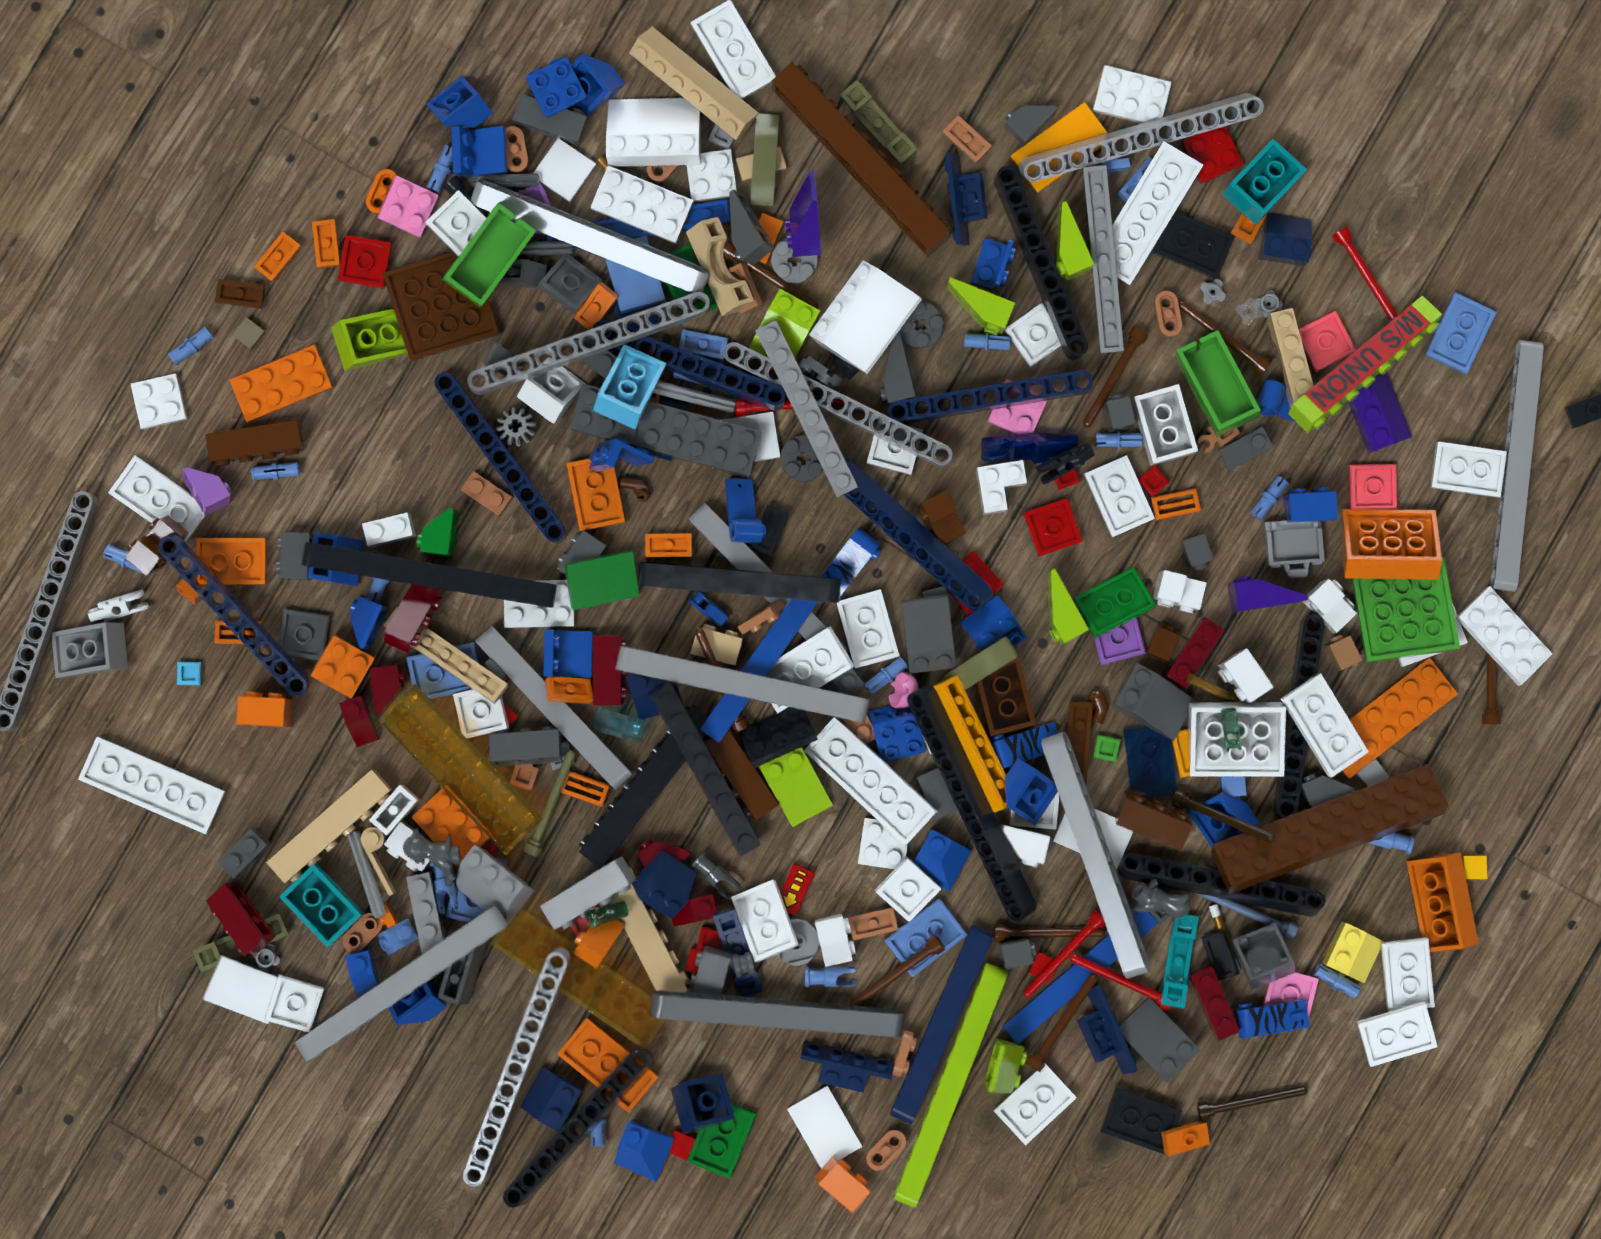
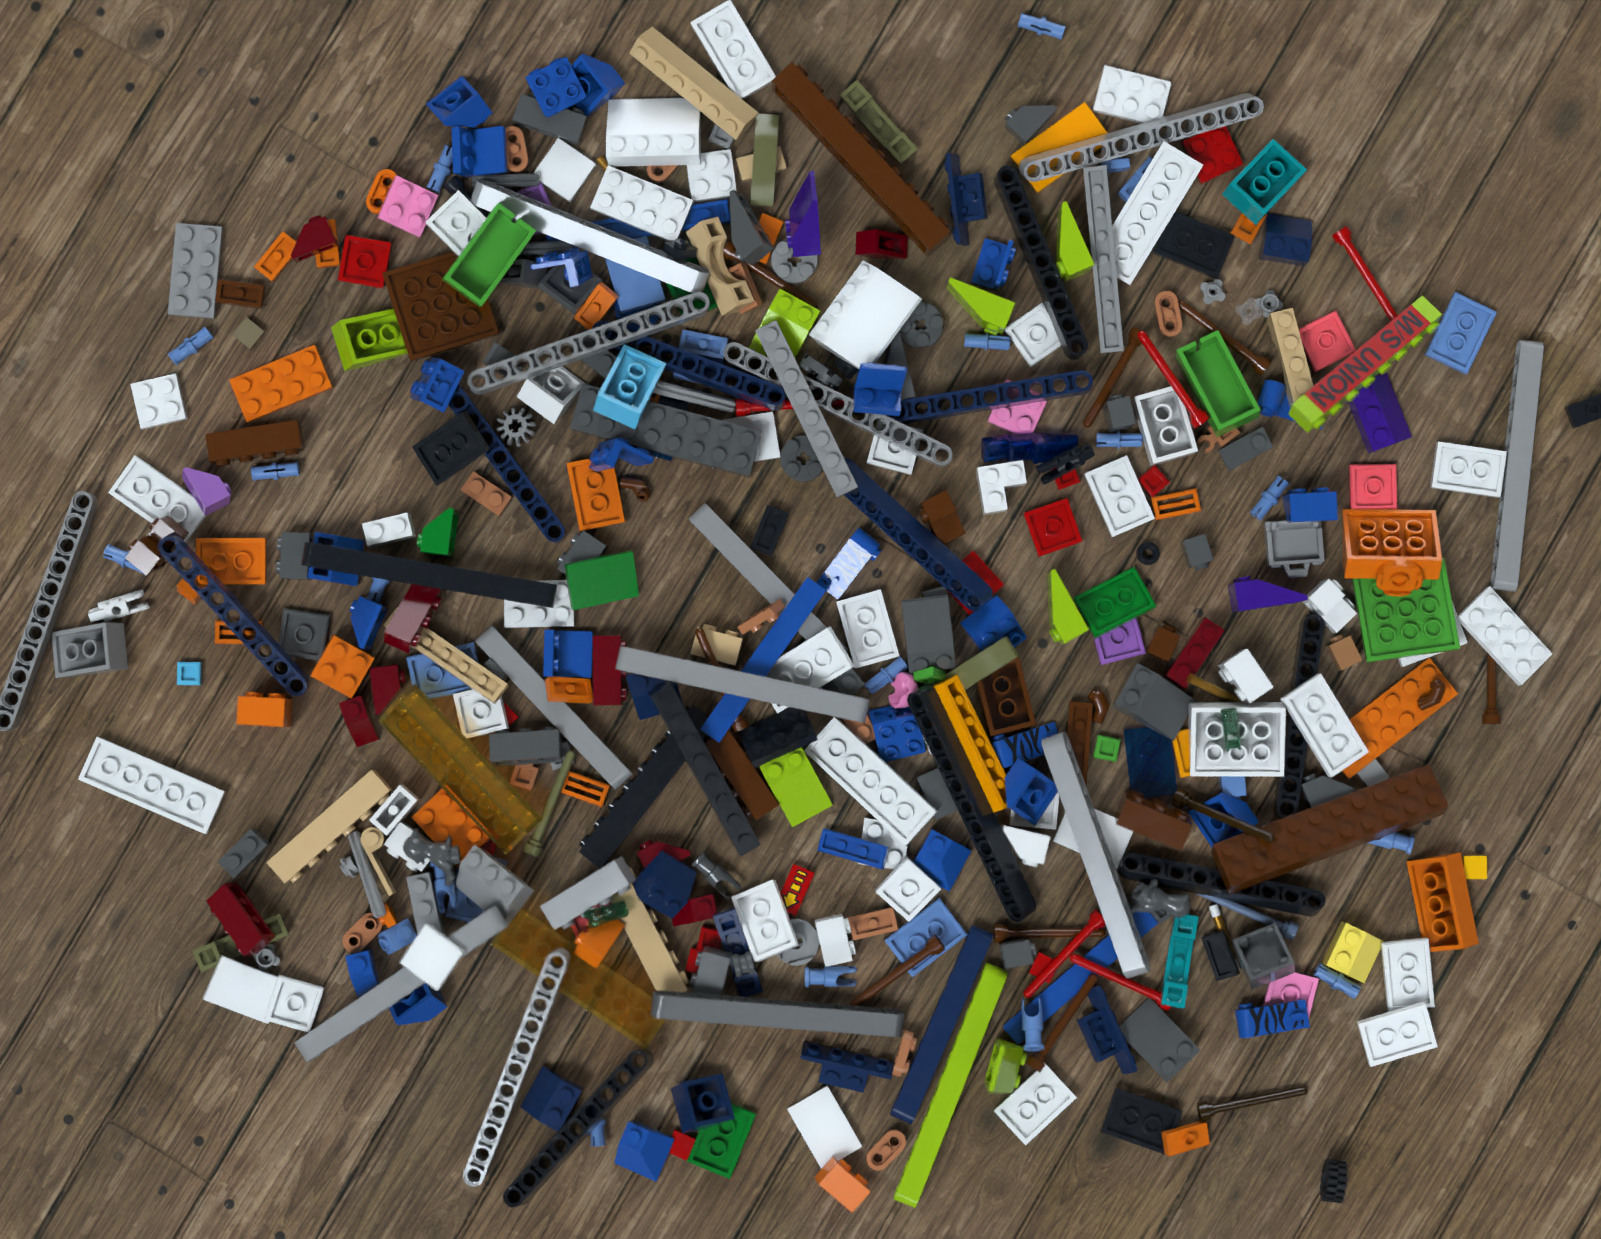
teal brick [279,863,365,948] -> none
dark grey brick [438,941,487,1005] -> none
orange plate [557,1017,659,1113] -> none
clear light blue slope [592,707,647,743] -> none
black beam [638,562,841,603] -> none
orange plate [645,533,692,557] -> none
blue bar [689,591,730,627] -> none
blue door [725,478,766,543] -> none
nougat plate [942,115,992,164] -> none
white brick [1152,570,1206,614] -> none
dark red brick [1188,965,1240,1041] -> none
none -> light grey plate [168,223,224,319]
none -> dark red slope [291,215,339,263]
none -> light grey plate [339,856,359,878]
none -> white tile [400,924,465,990]
none -> blue bracket [410,357,465,413]
none -> black plate [412,411,490,486]
none -> blue bracket [530,248,593,287]
none -> black plate [664,239,697,260]
none -> blue tile [817,828,890,869]
none -> blue bracket [853,363,907,416]
none -> dark red slope [855,229,908,259]
none -> bright green tile [913,667,946,684]
none -> medium blue pin [1017,12,1065,40]
none -> medium blue piece [1021,997,1045,1051]
none -> black plate [1136,542,1160,565]
none -> red piece [1137,331,1210,429]
none -> black tyre [1320,1159,1348,1204]
none -> orange tile [1375,559,1423,597]
none -> reddish brown arm [1417,679,1446,711]

